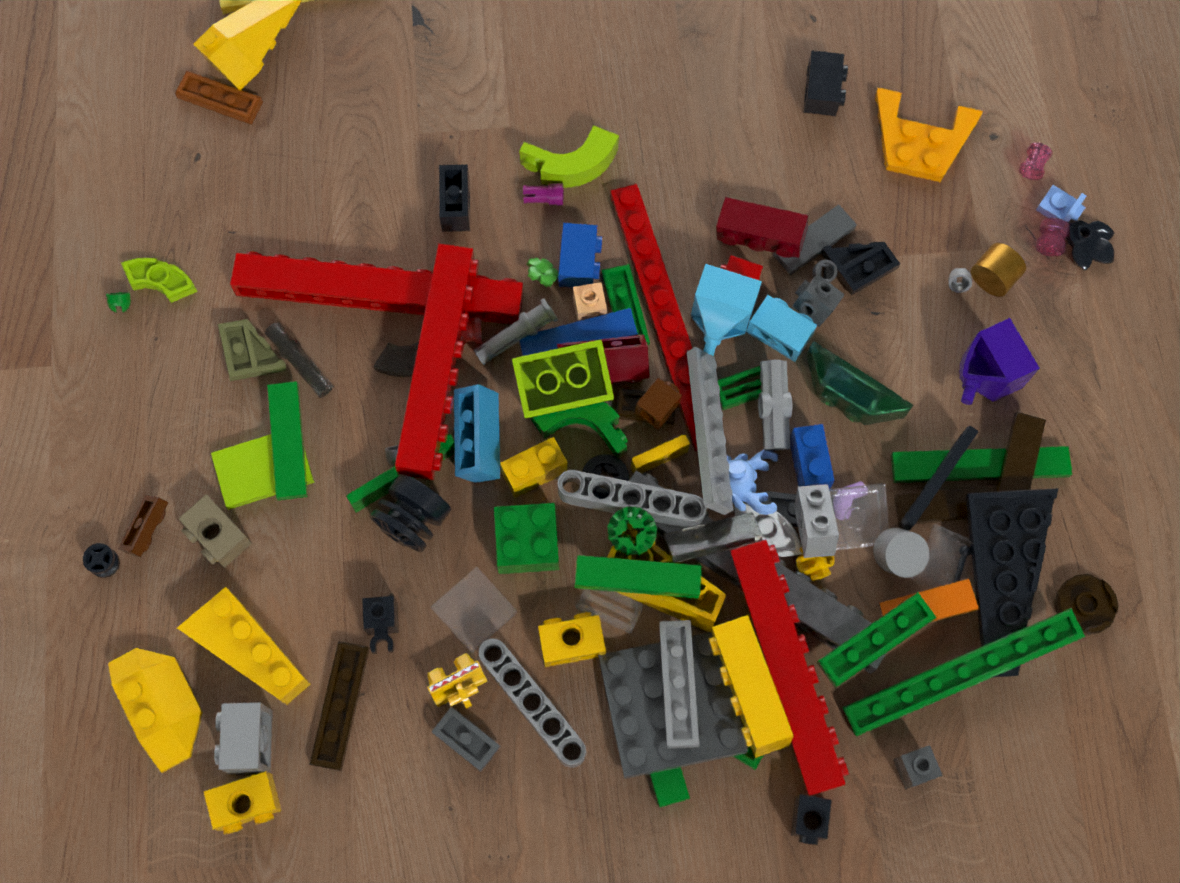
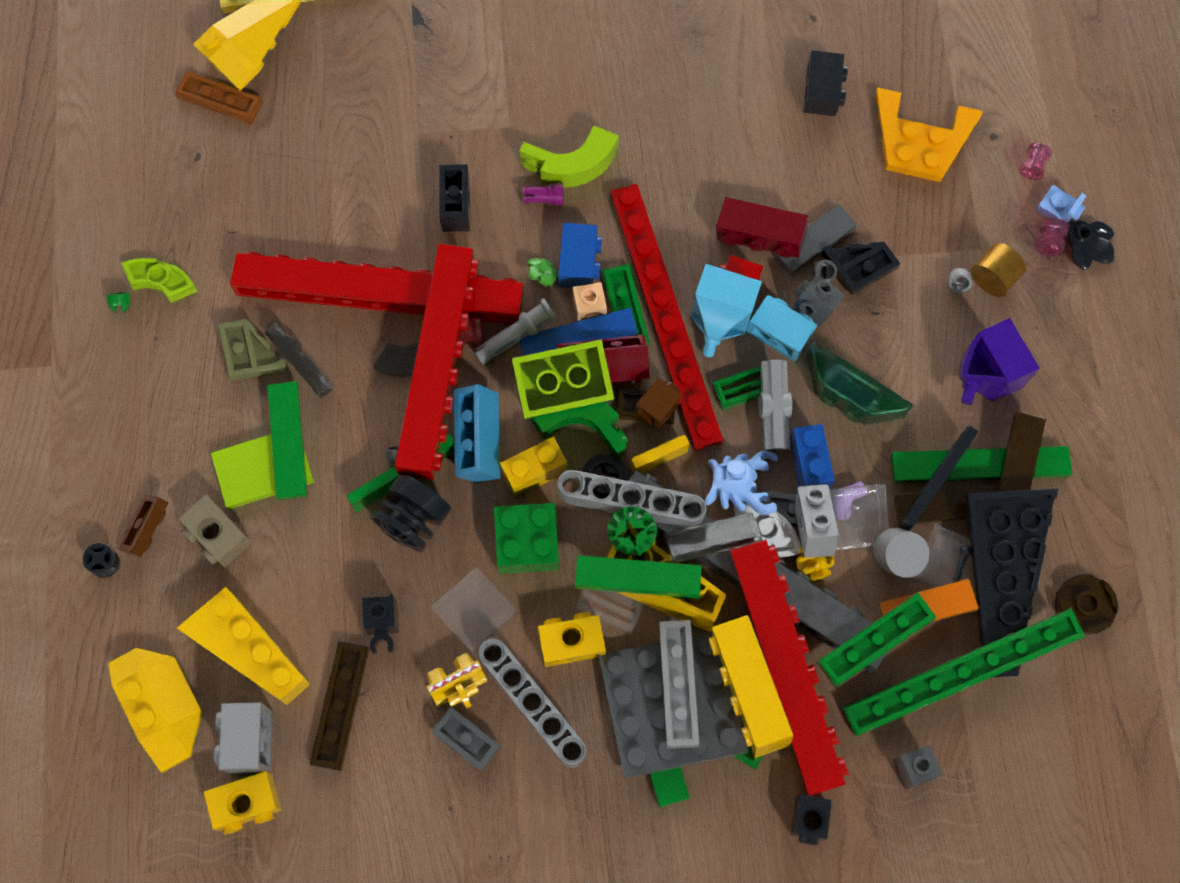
light grey plate [687,347,733,515] -> none

